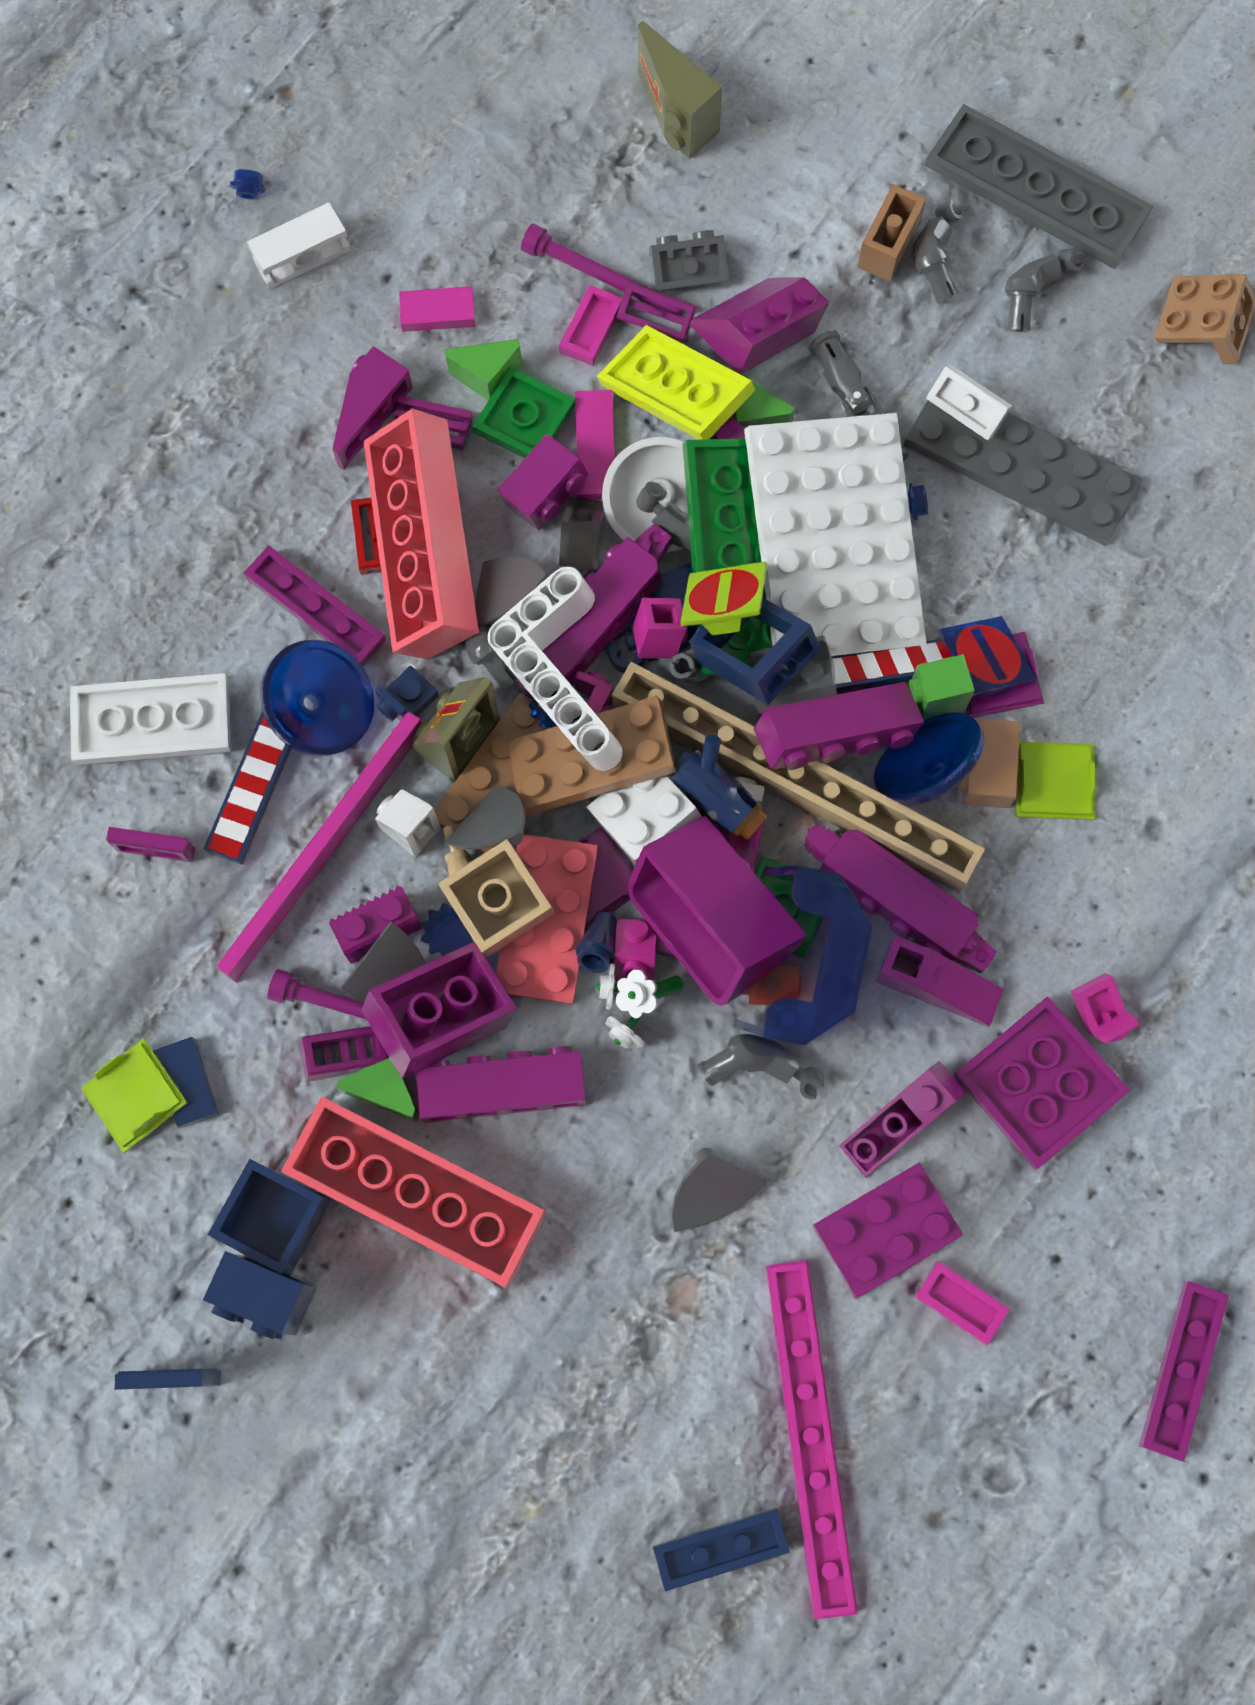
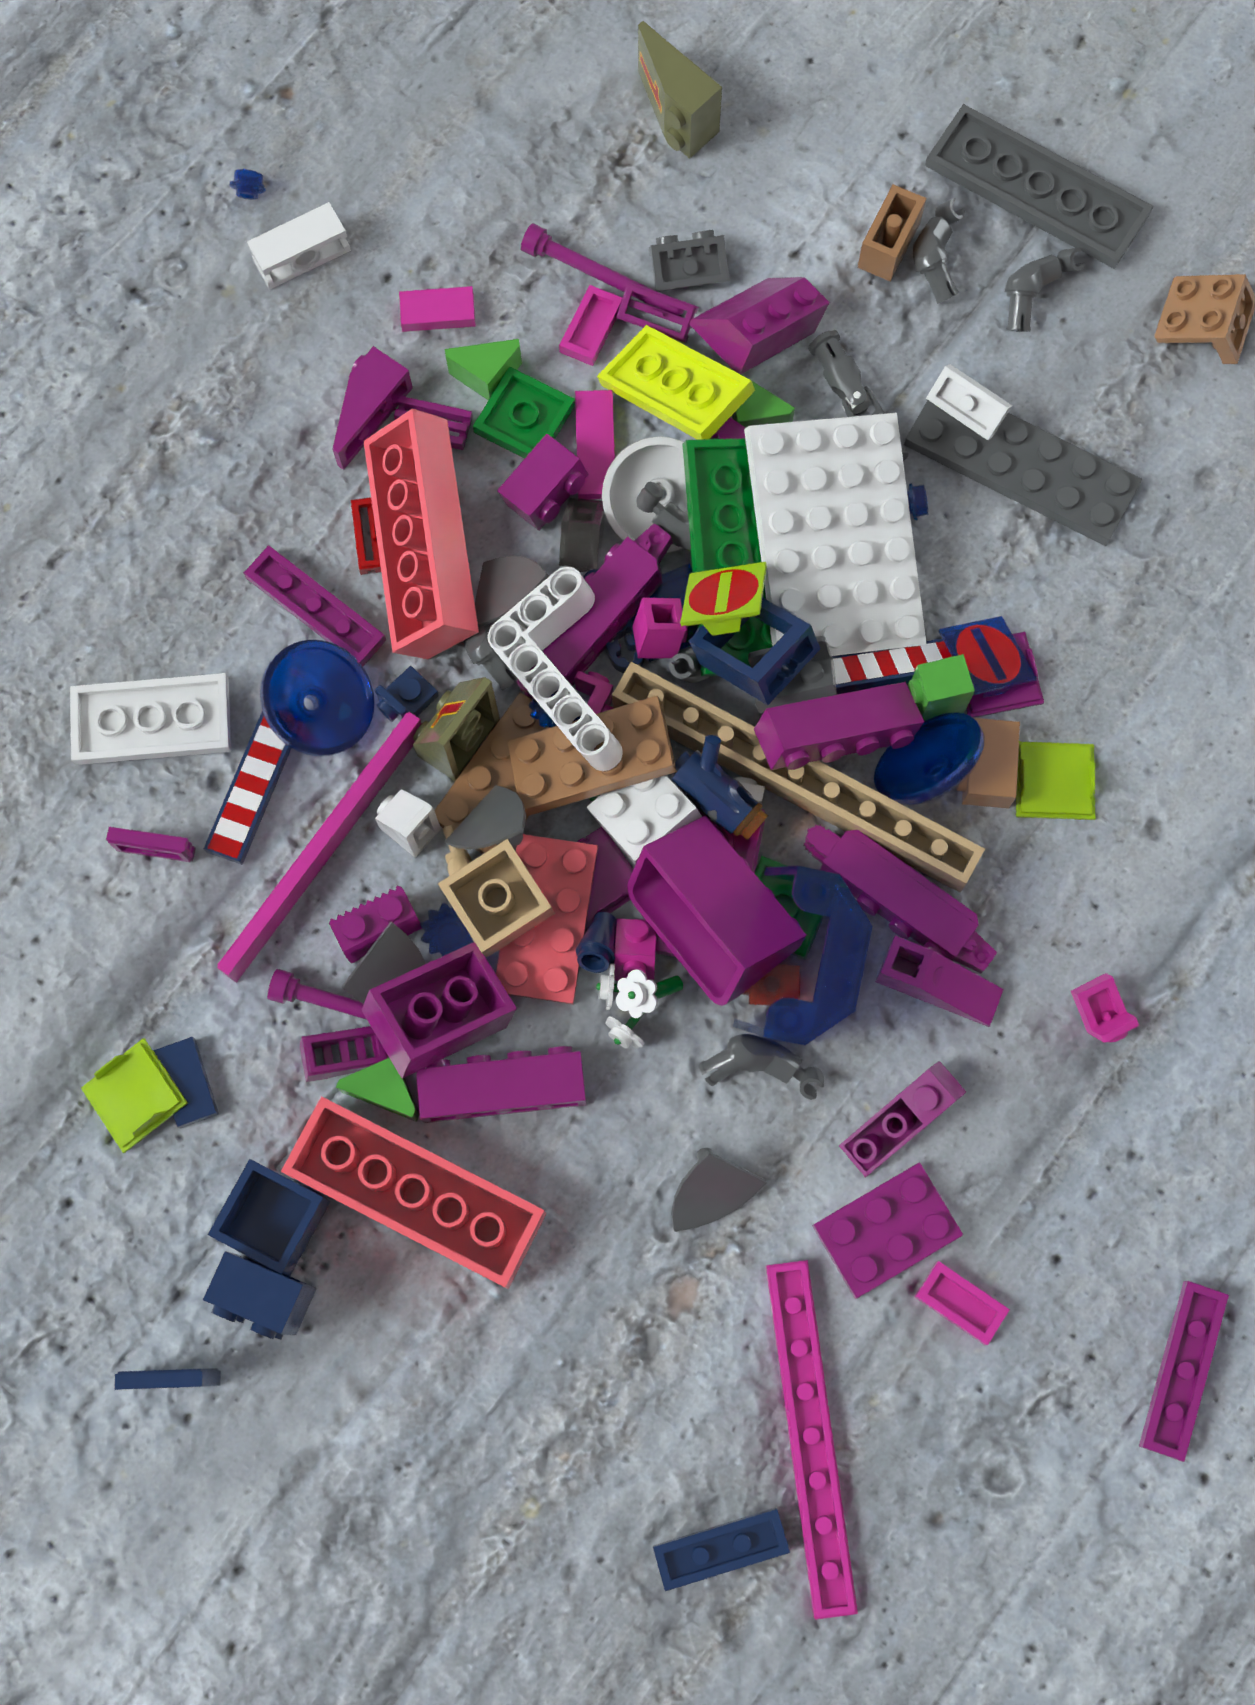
magenta plate [953,996,1130,1170] -> none

